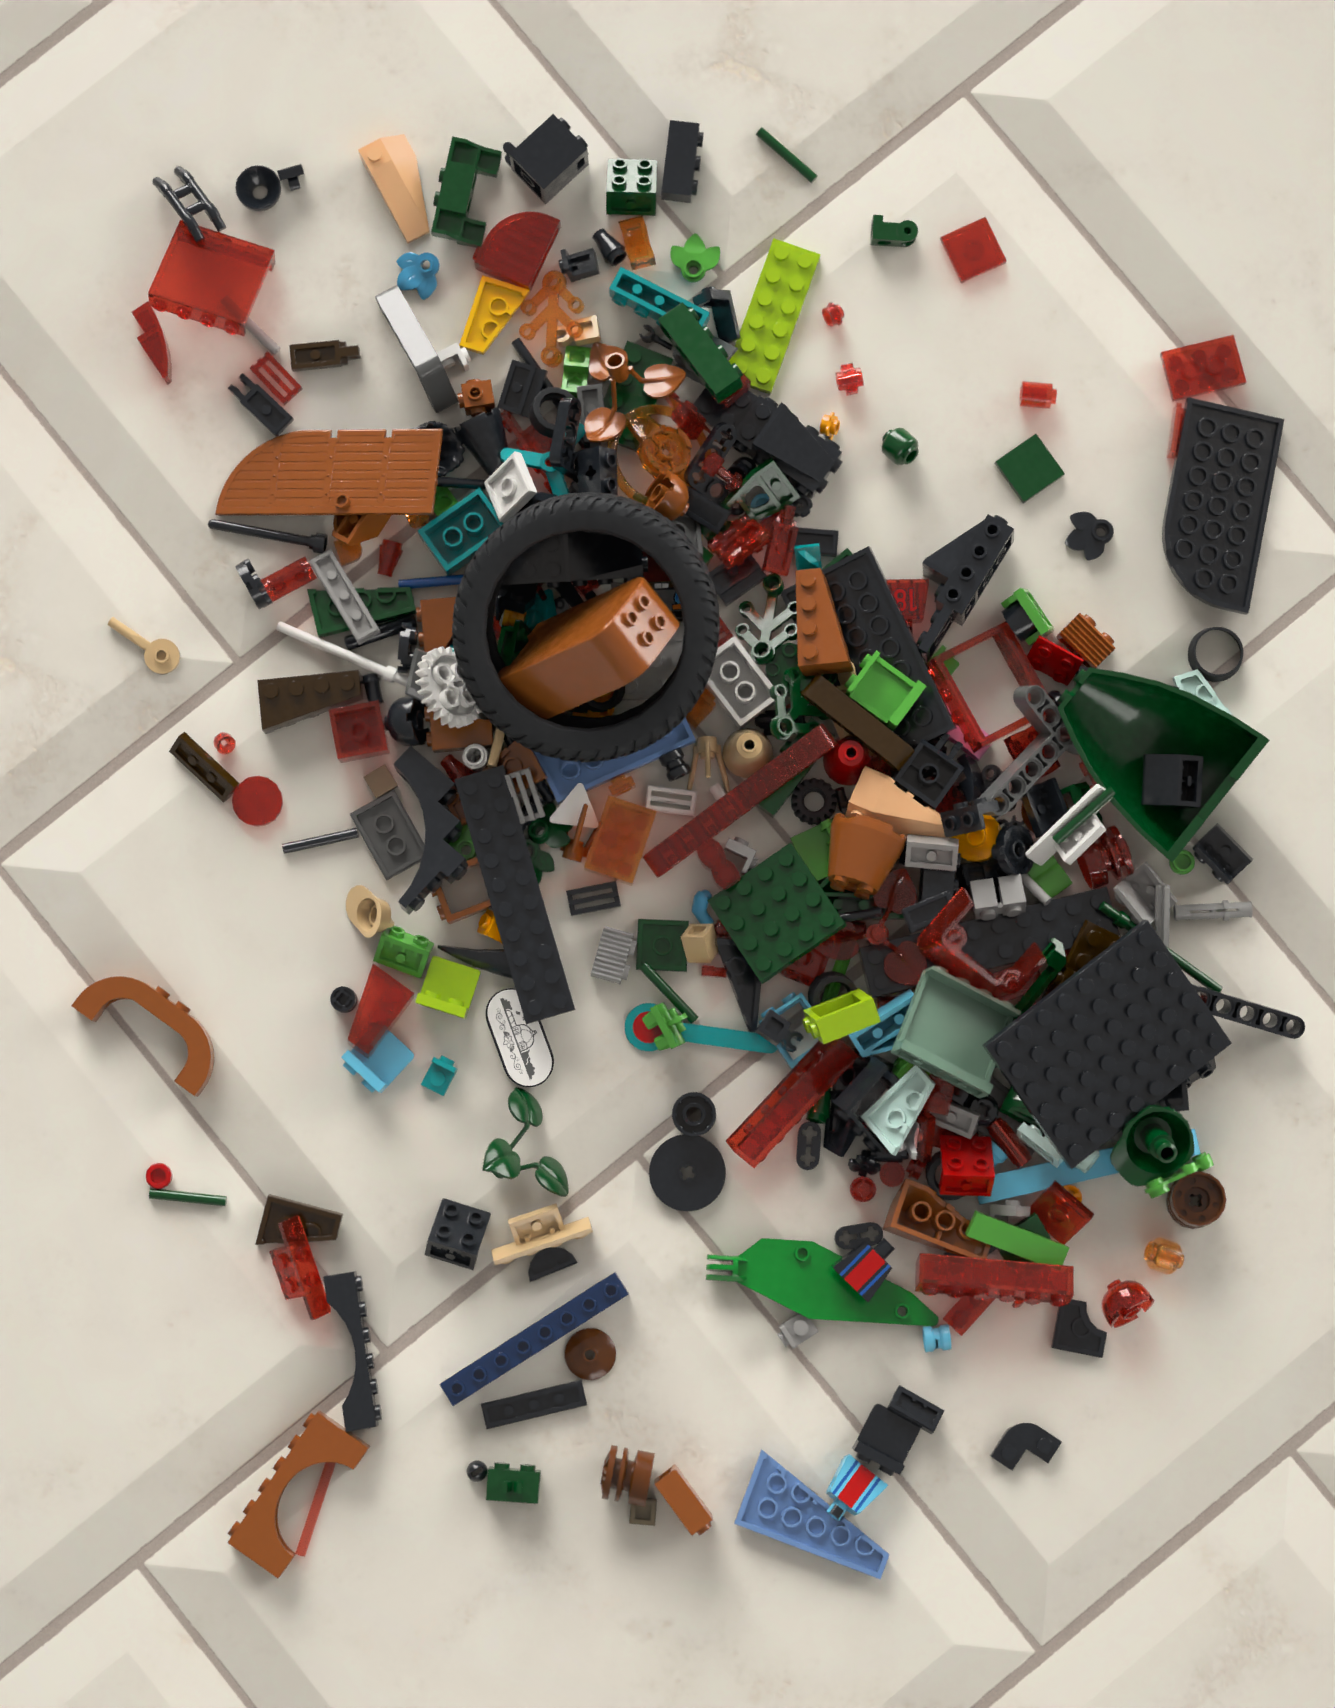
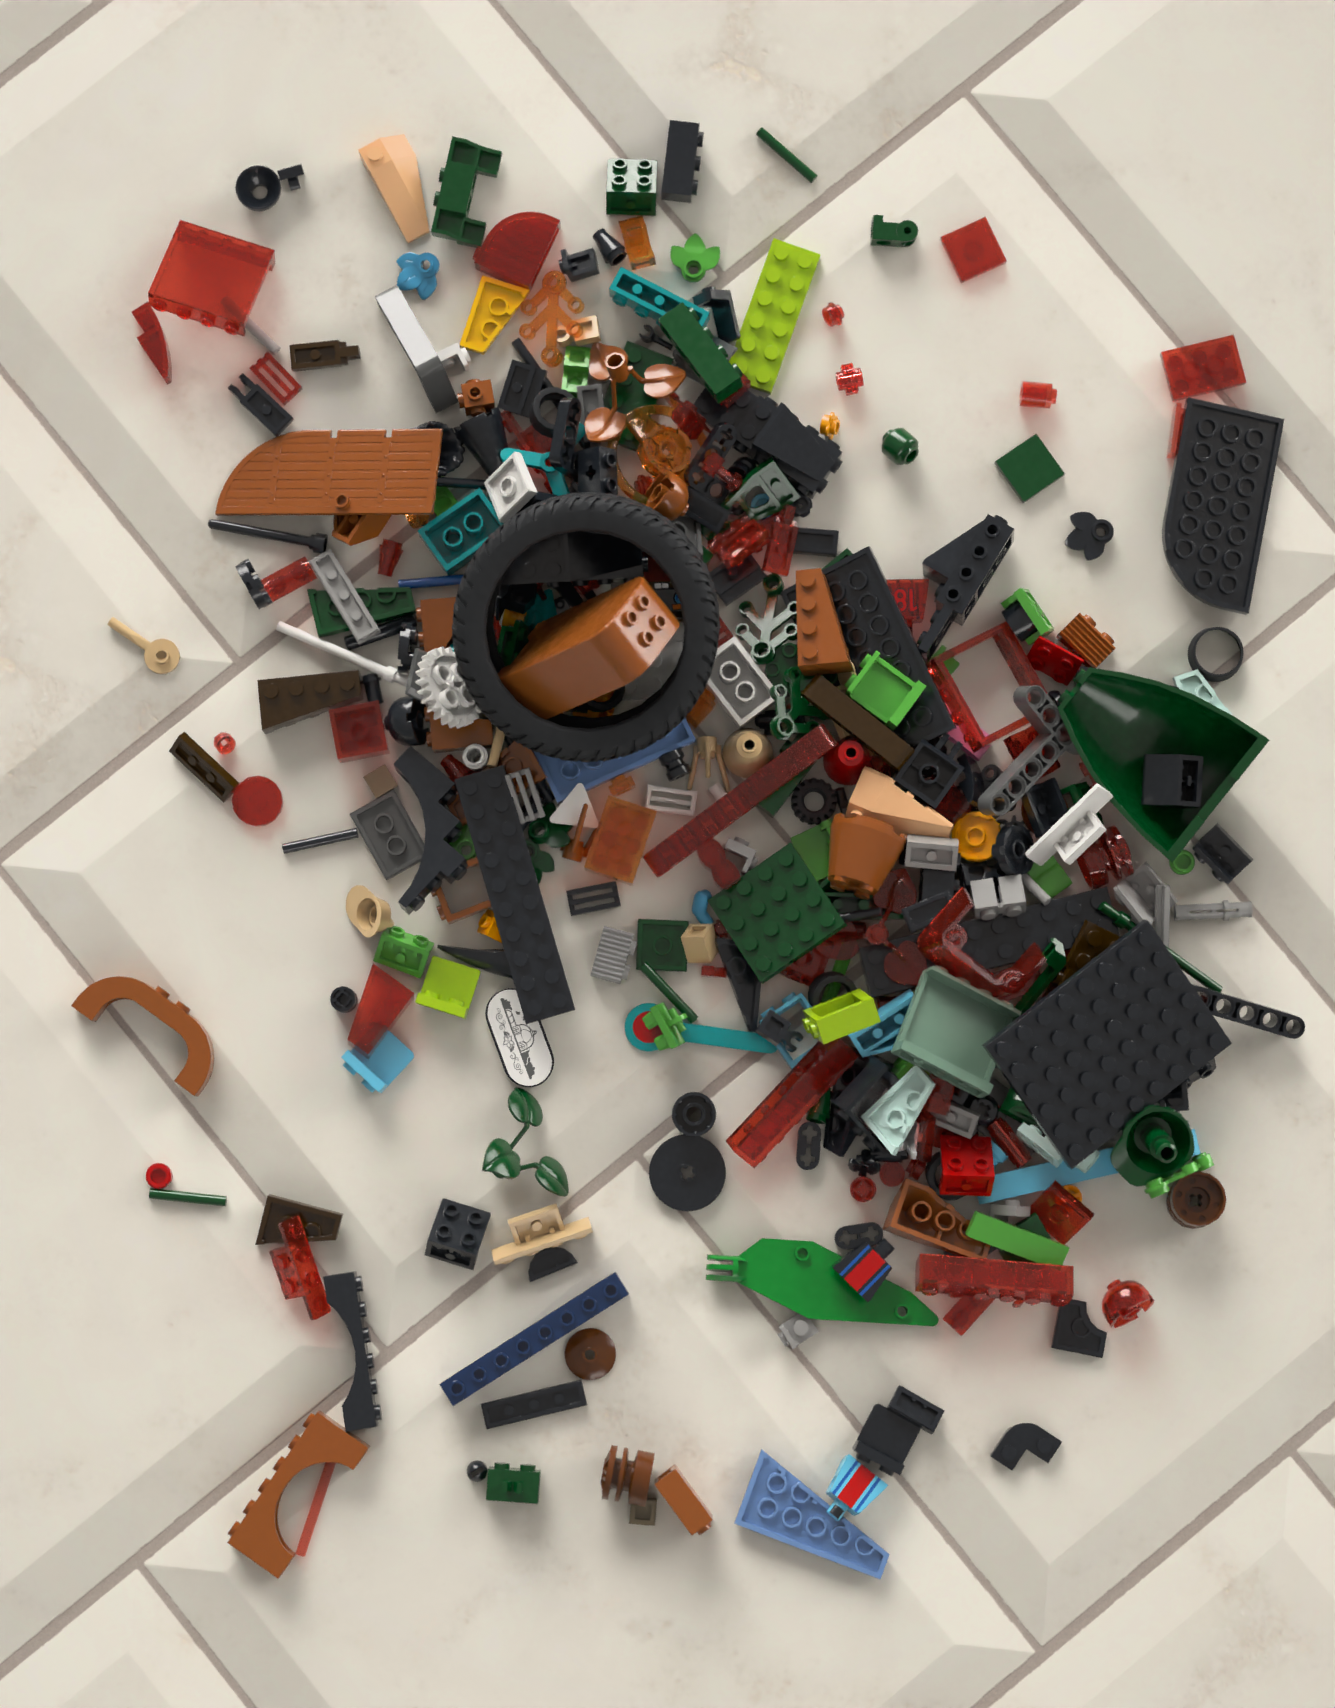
black piece [152,166,226,243] -> none
clear orange tile [334,540,363,567] -> none
teal bracket [421,1055,458,1096] -> none
black container [503,114,589,205] -> none
teal tile [794,543,822,570] -> none
medium azure wheel [922,1324,951,1353] -> none
black bracket [940,797,1000,838] -> none
dark green bar [1052,786,1117,845] -> none
clear orange head [1144,1237,1184,1275] -> none
none -> clear red plate [634,474,652,499]

